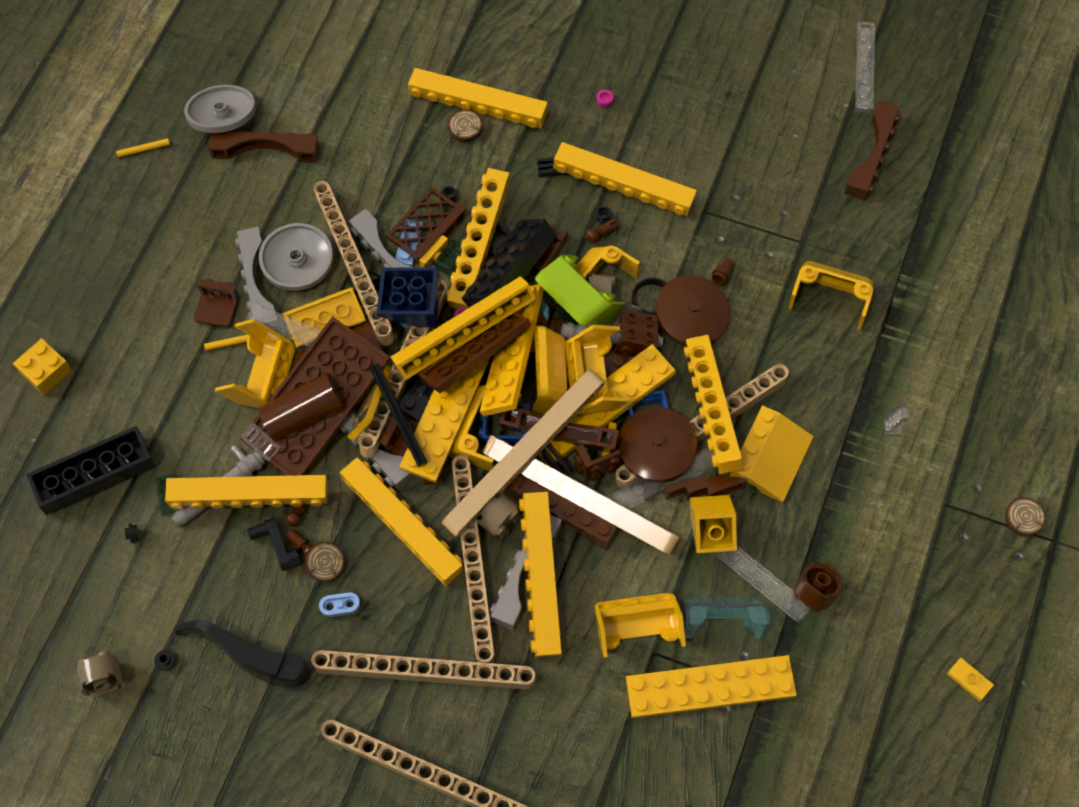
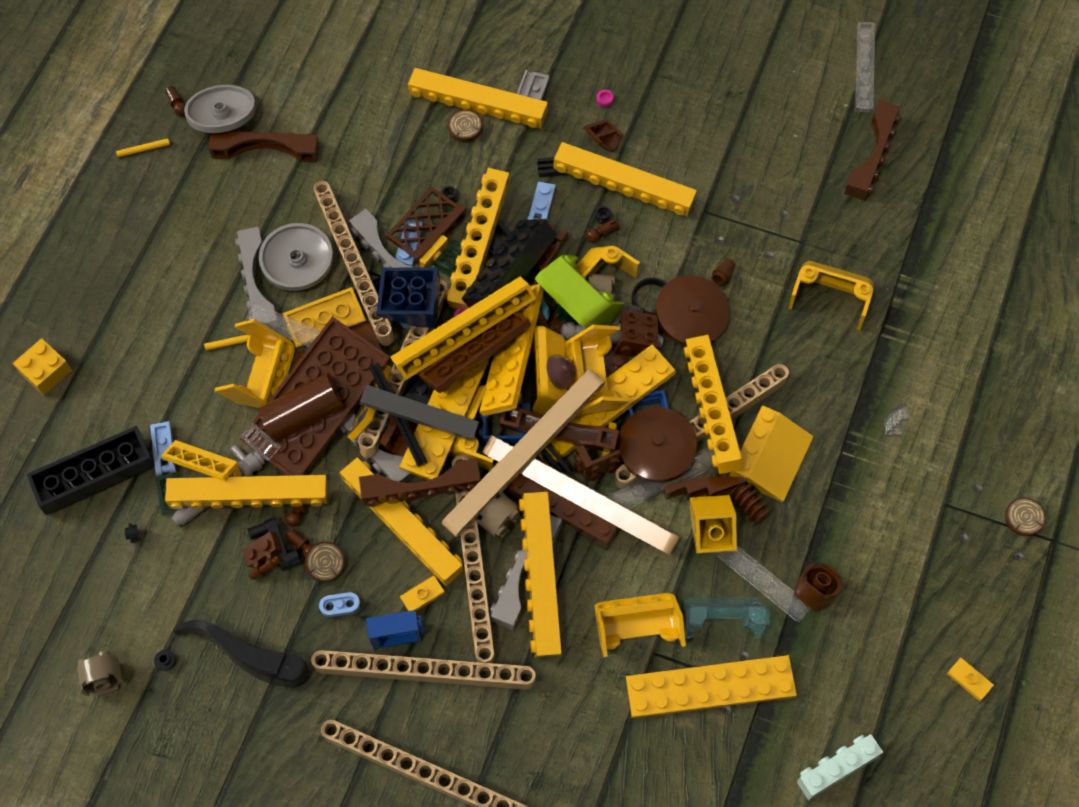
reddish brown bracket [194,279,239,327] -> none
none -> light blue plate [150,421,177,476]
none -> yellow fence [161,440,242,481]
none -> reddish brown pin [165,86,185,116]
none -> reddish brown plate [242,531,283,580]
none -> reddish brown arch [359,459,480,507]
none -> dark grey tile [360,385,479,441]
none -> blue window [366,610,424,650]
none -> yellow plate [400,576,445,611]
none -> light grey plate [517,70,550,100]
none -> light blue plate [527,182,556,221]
none -> piece [546,354,576,390]
none -> reddish brown slope [583,119,623,152]
none -> reddish brown piece [730,482,772,526]
none -> light aqua brick [797,734,883,800]

